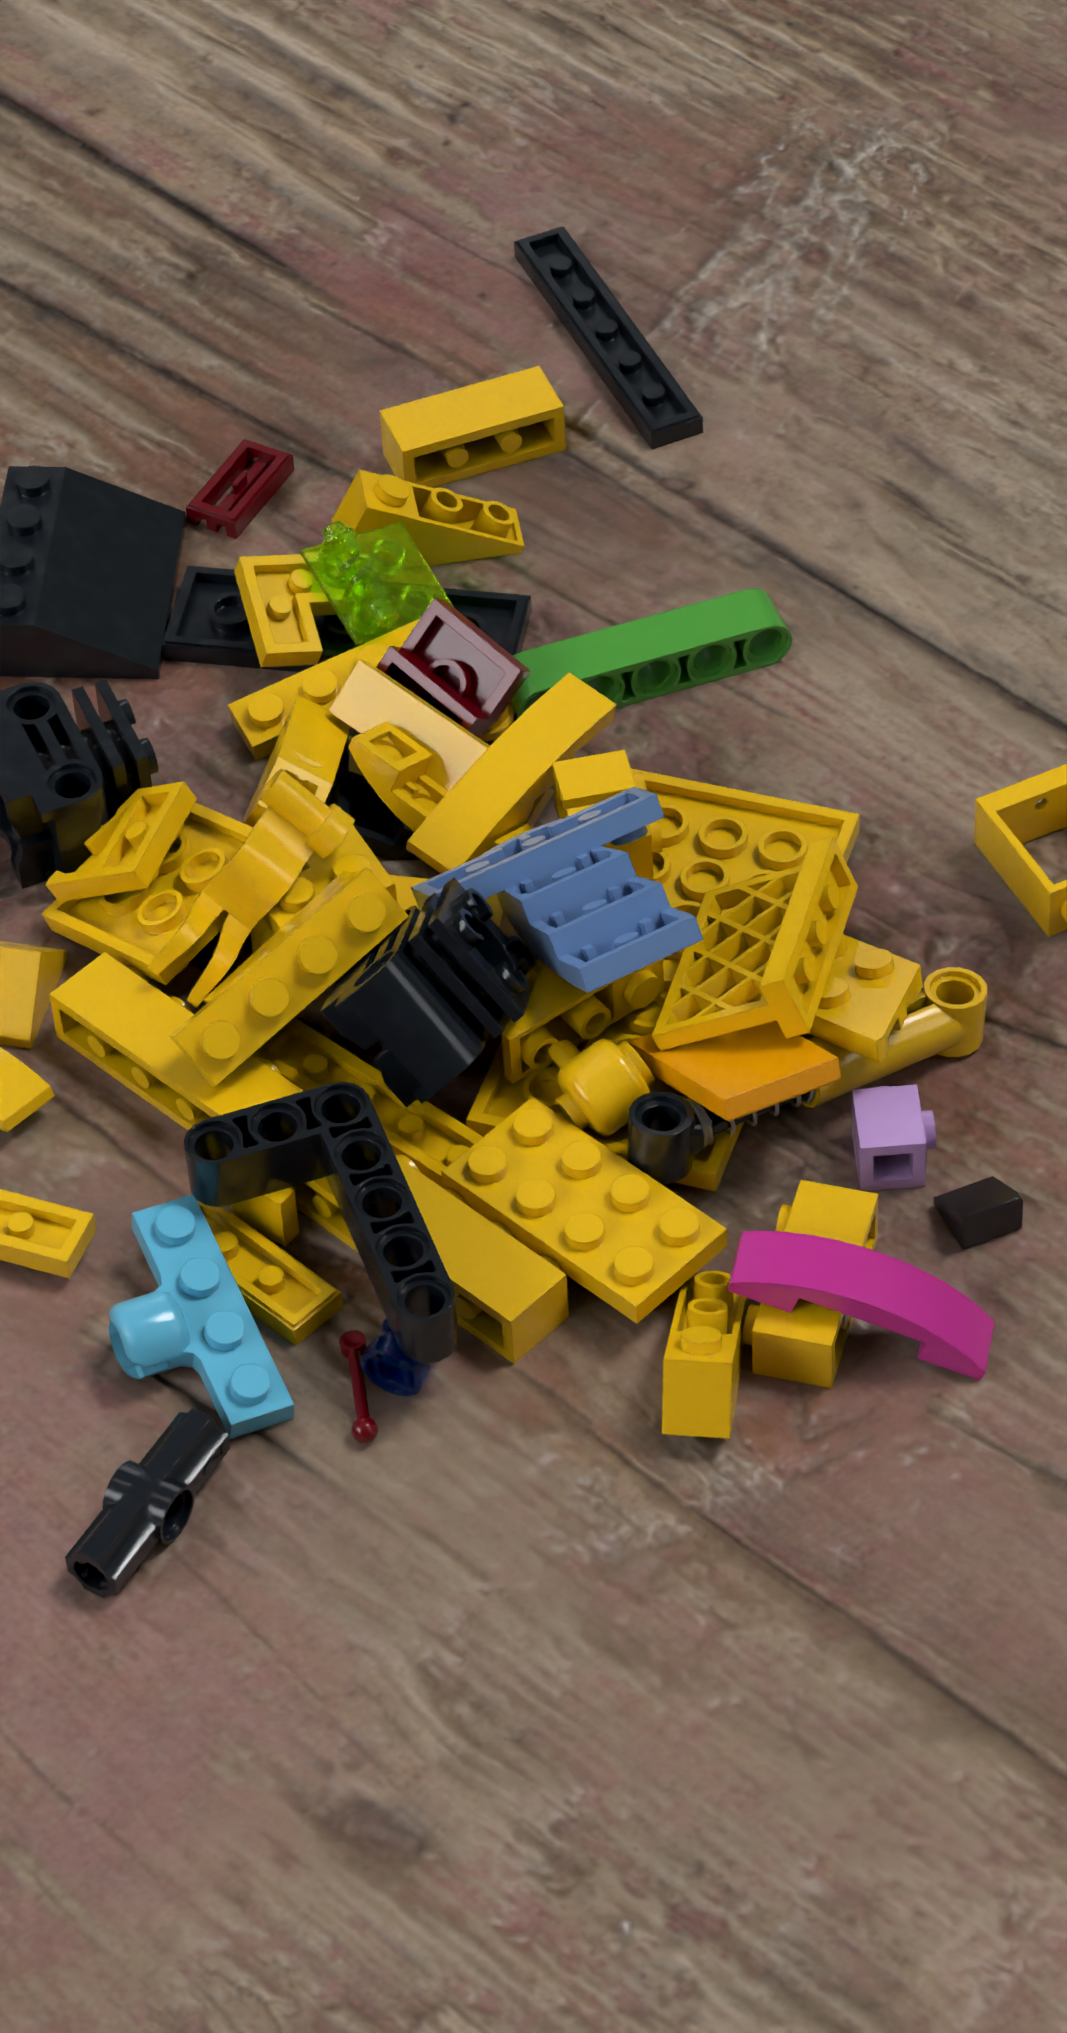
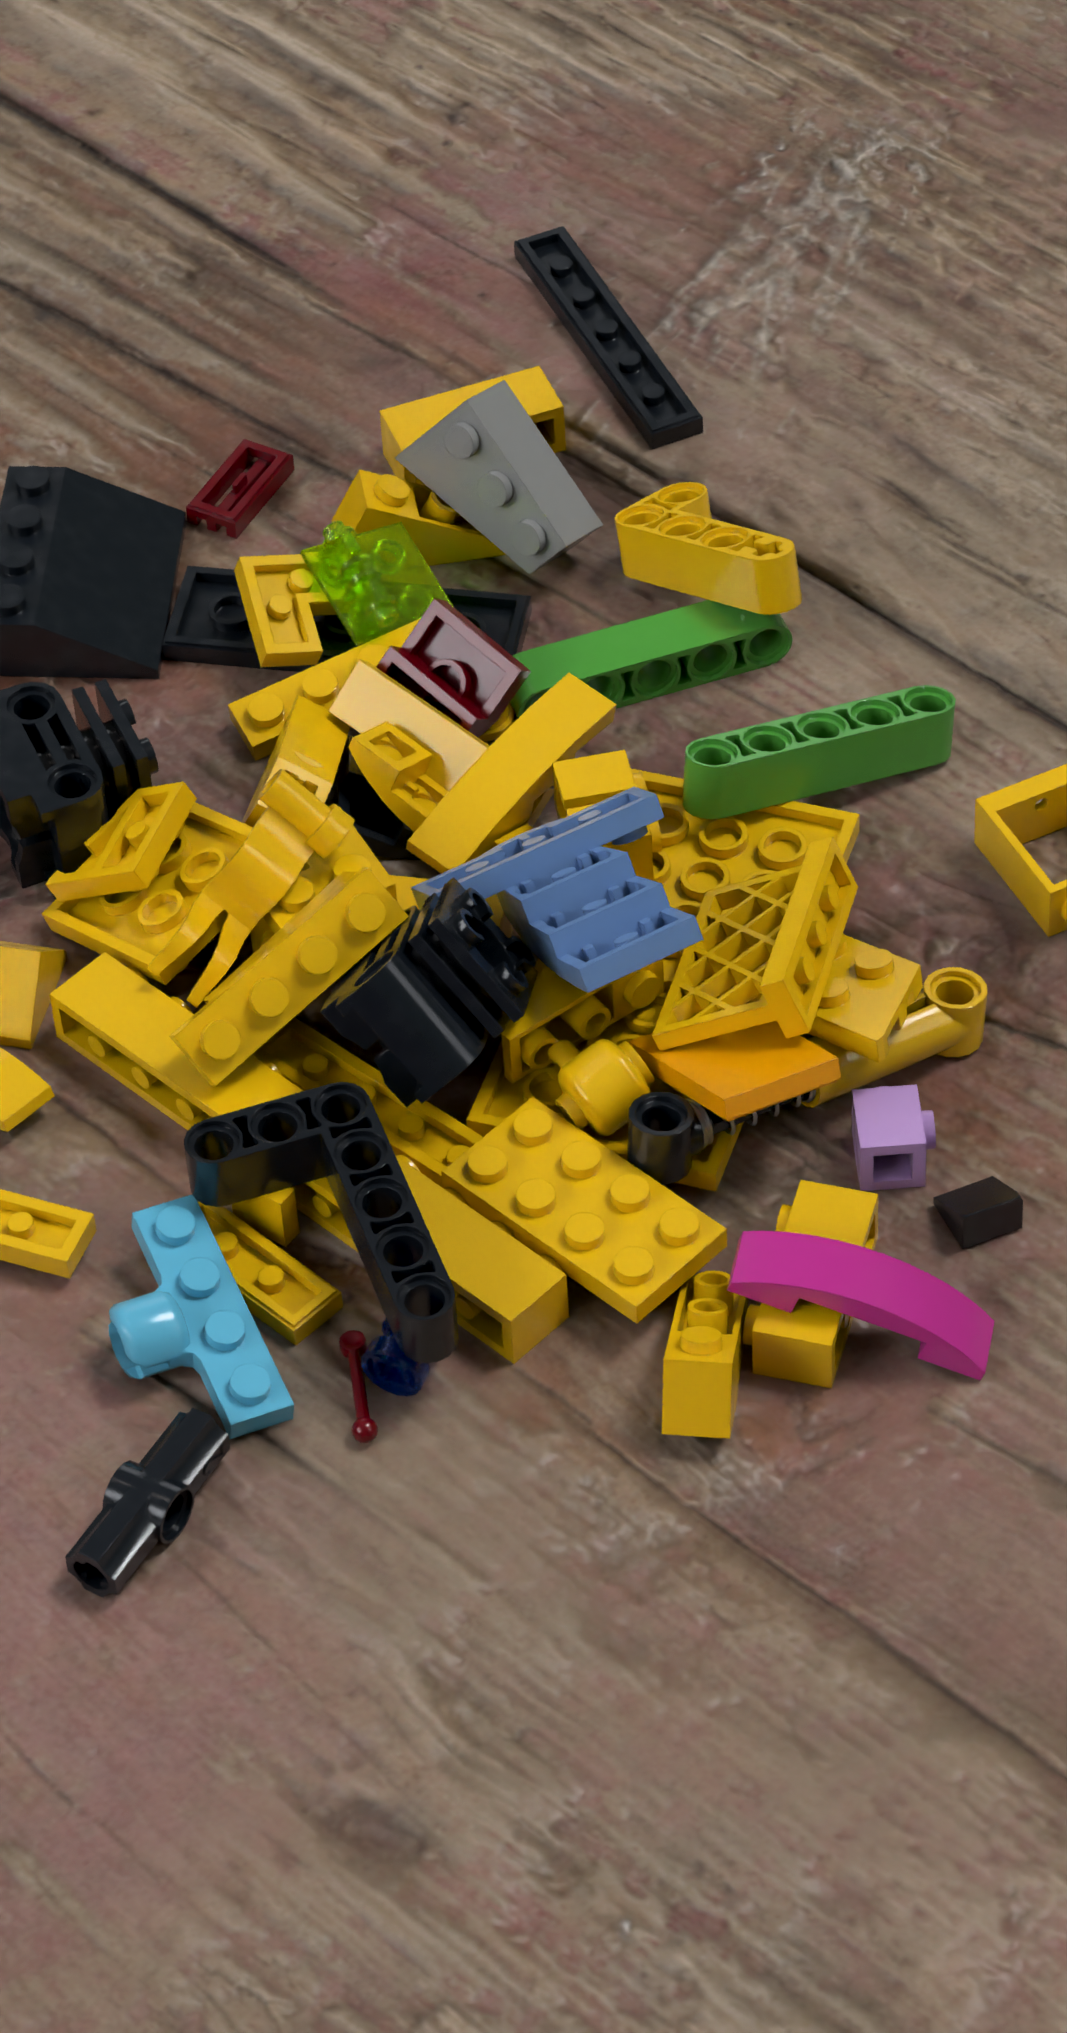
none -> light grey wedge [394,380,603,574]
none -> yellow beam [614,482,802,615]
none -> bright green beam [682,685,956,819]

